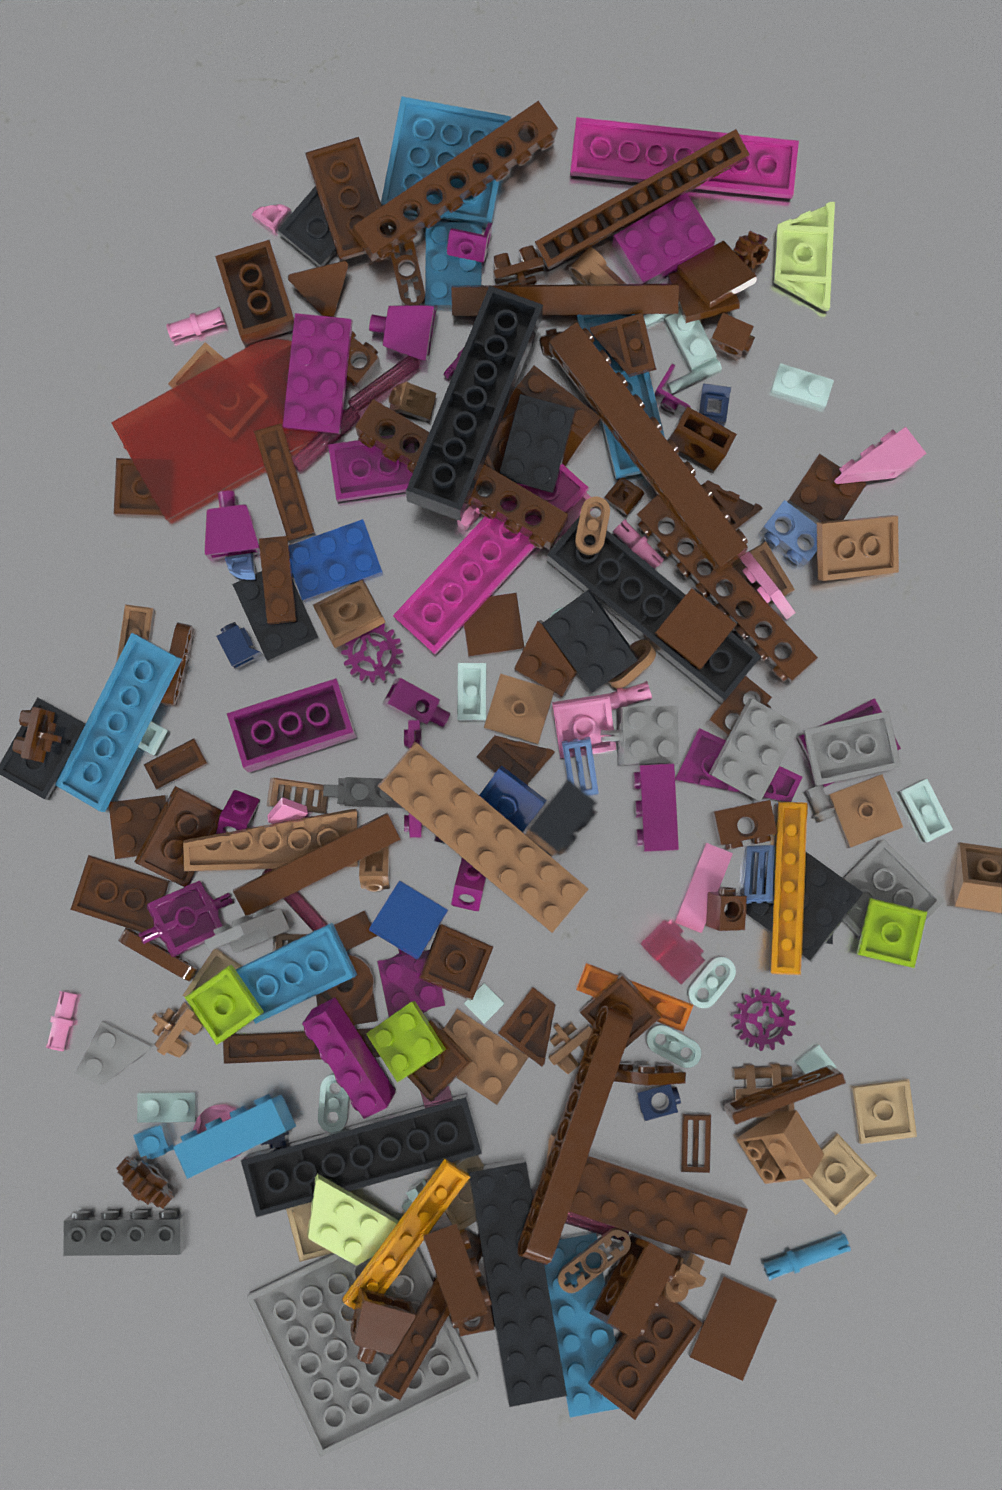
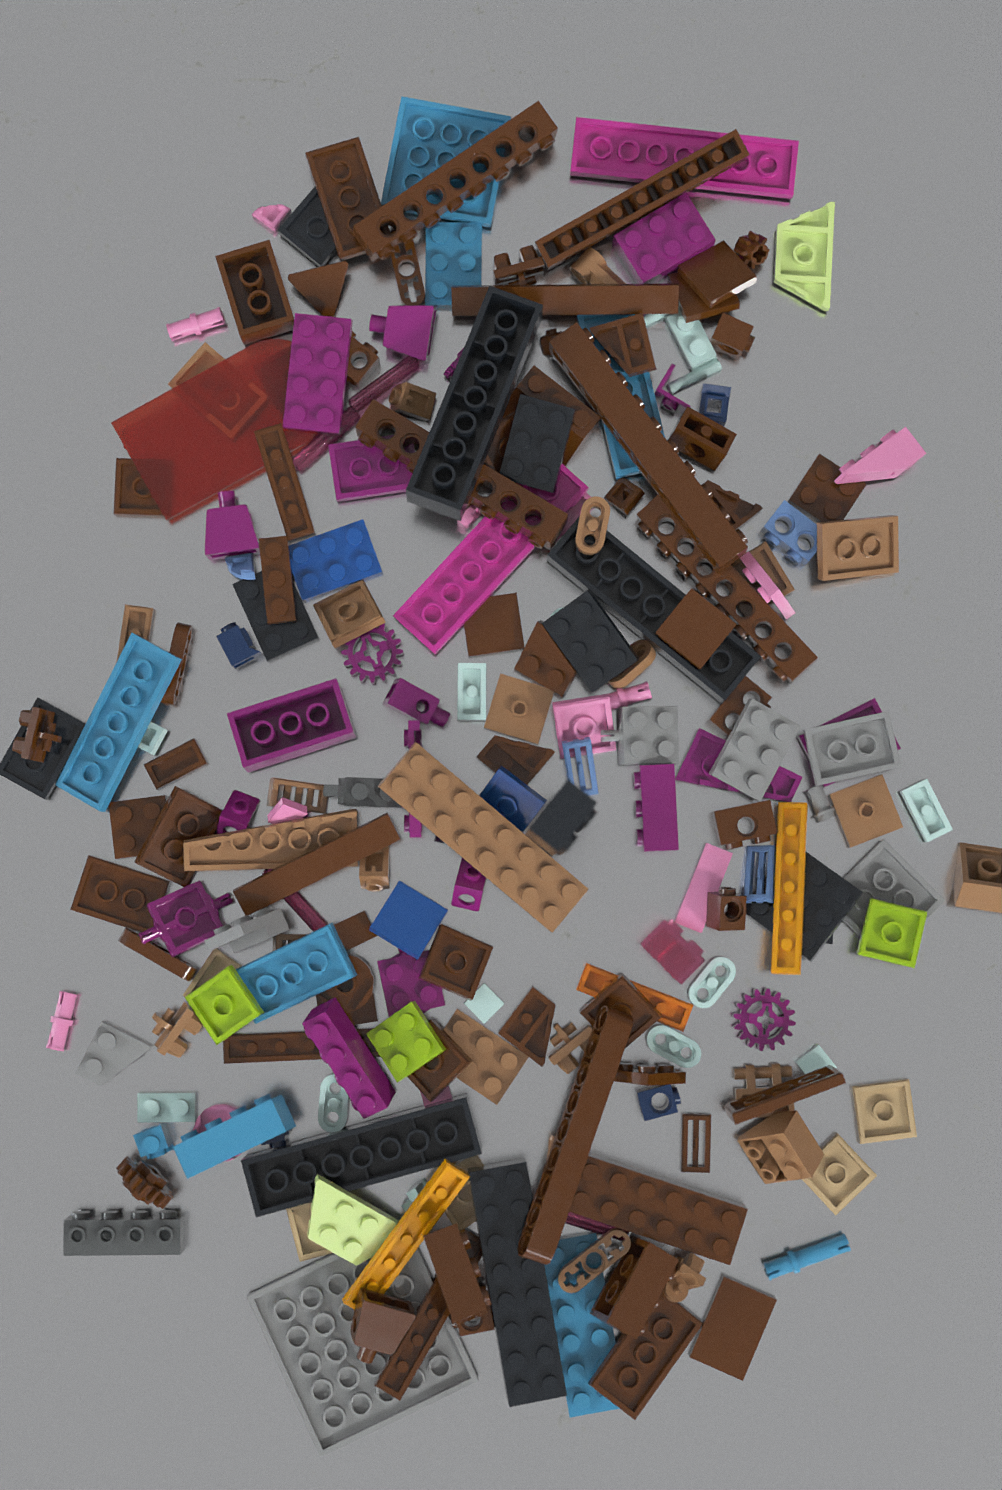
magenta bracket [447,222,493,263] -> none
bright pink pin [612,519,665,569] -> none
light aqua plate [771,363,834,409] -> none

